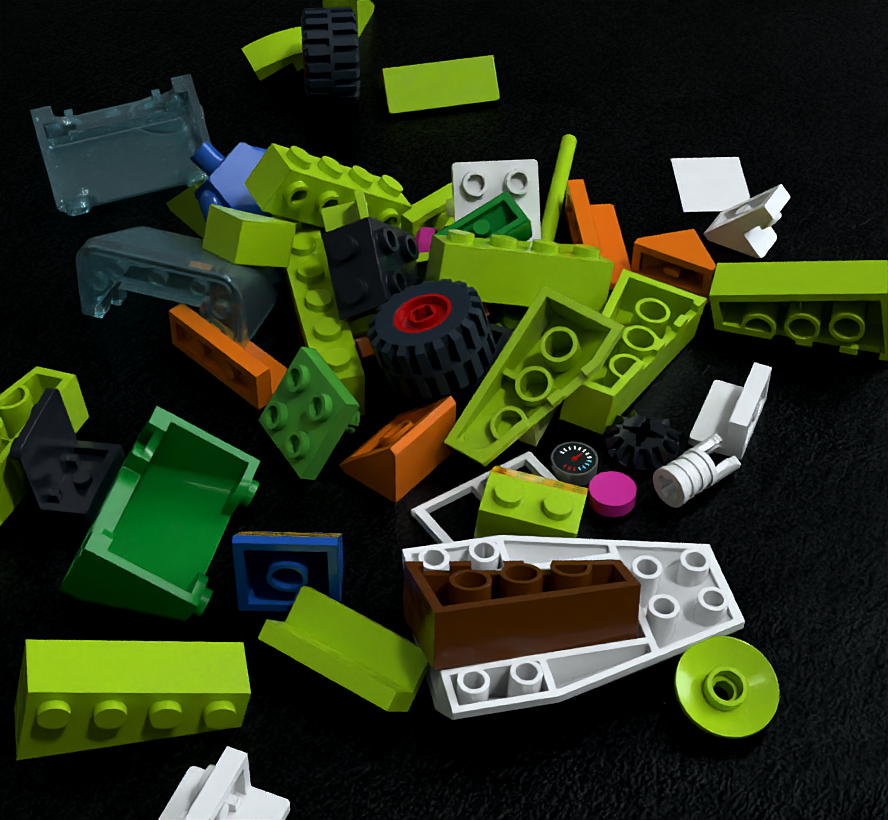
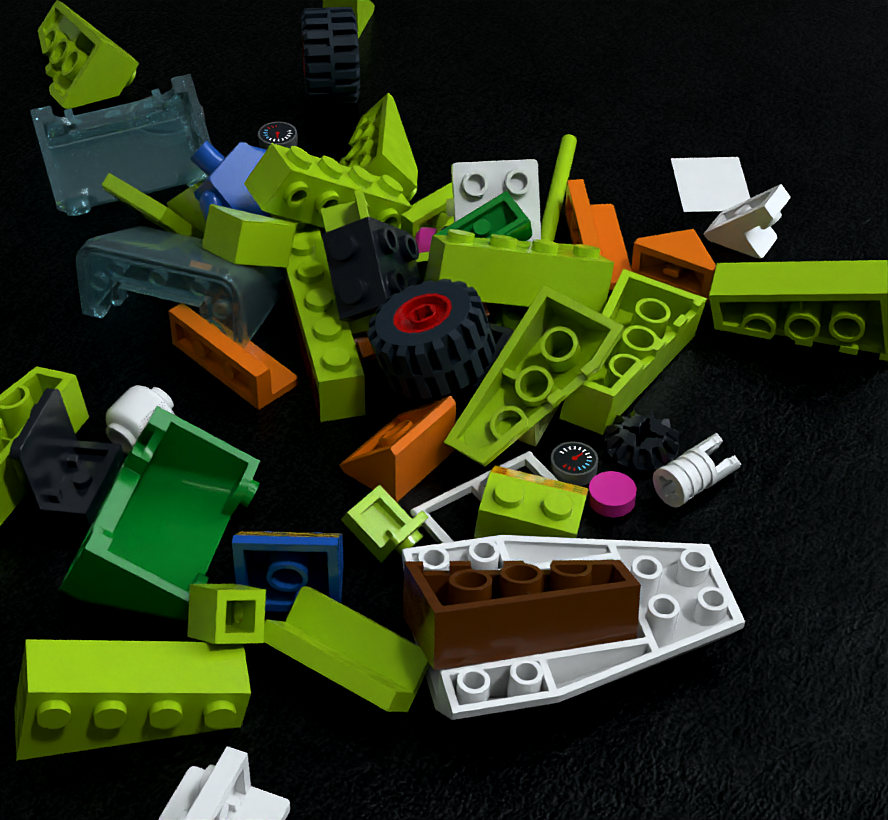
lime slope [241,26,303,81] -> none
bright green plate [258,346,360,480] -> none
lime panel [377,55,500,115] -> none
lime dish [674,636,780,739] -> none
white panel [689,362,772,460] -> none
none -> lime wedge [38,0,139,109]
none -> lime tile [101,173,204,250]
none -> white head [106,385,174,454]
none -> lime brick [187,584,266,644]
none -> tile [258,122,298,150]
none -> lime wedge [339,93,418,202]
none -> lime bracket [341,485,429,563]

